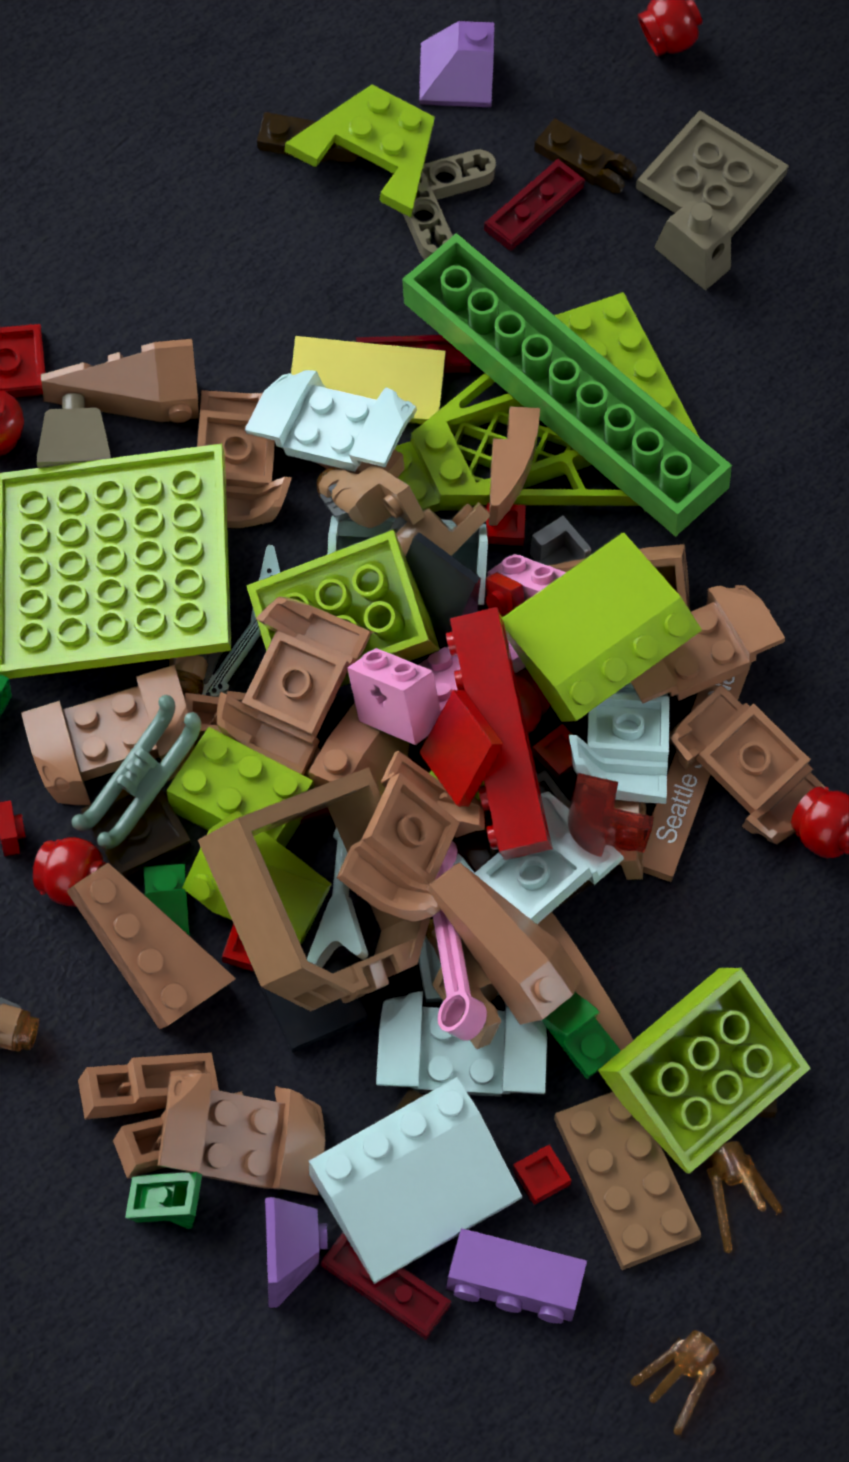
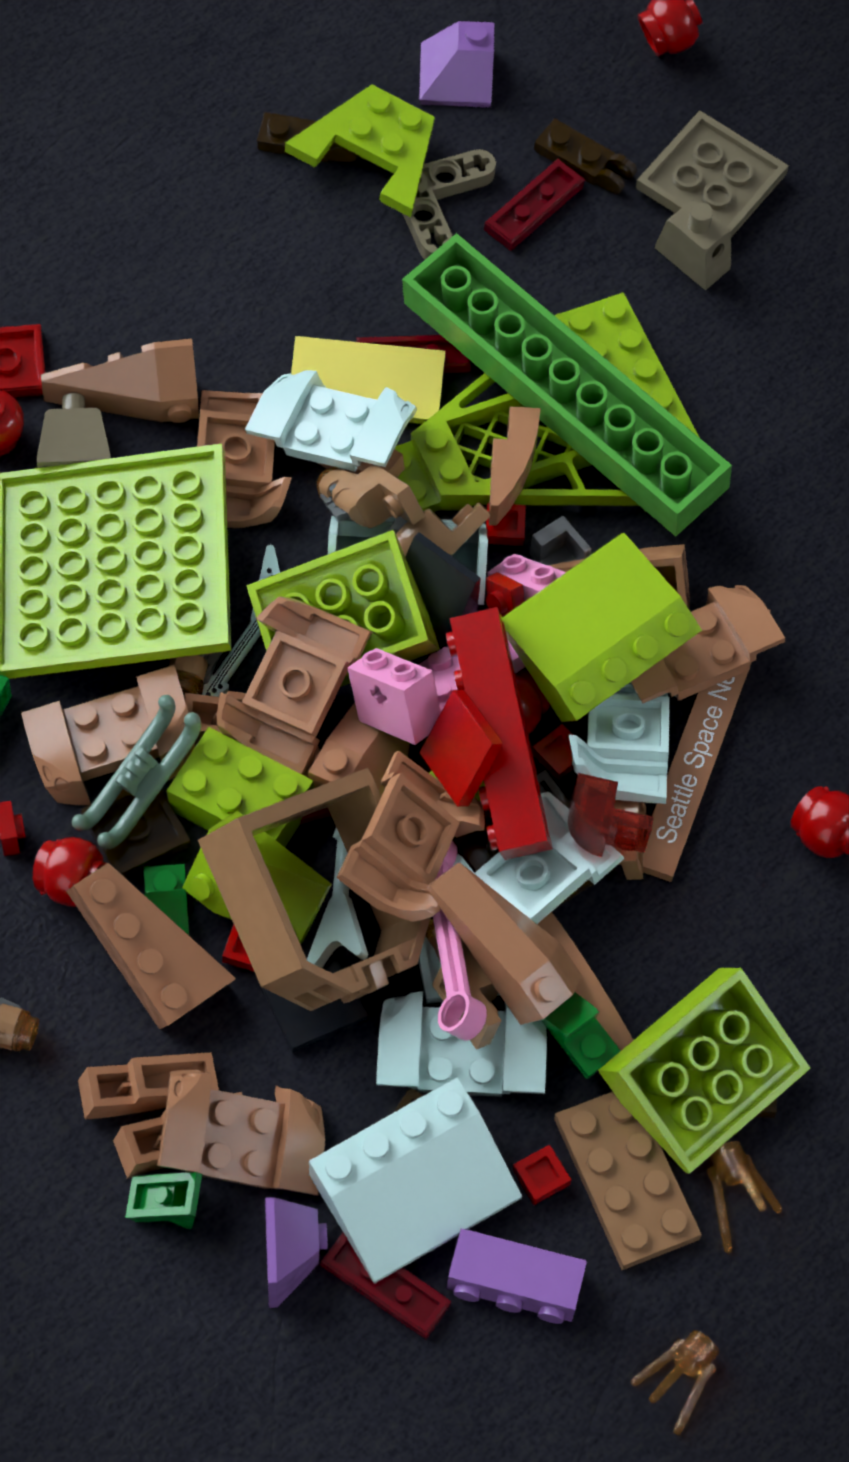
nougat piece [669,684,825,844] -> none

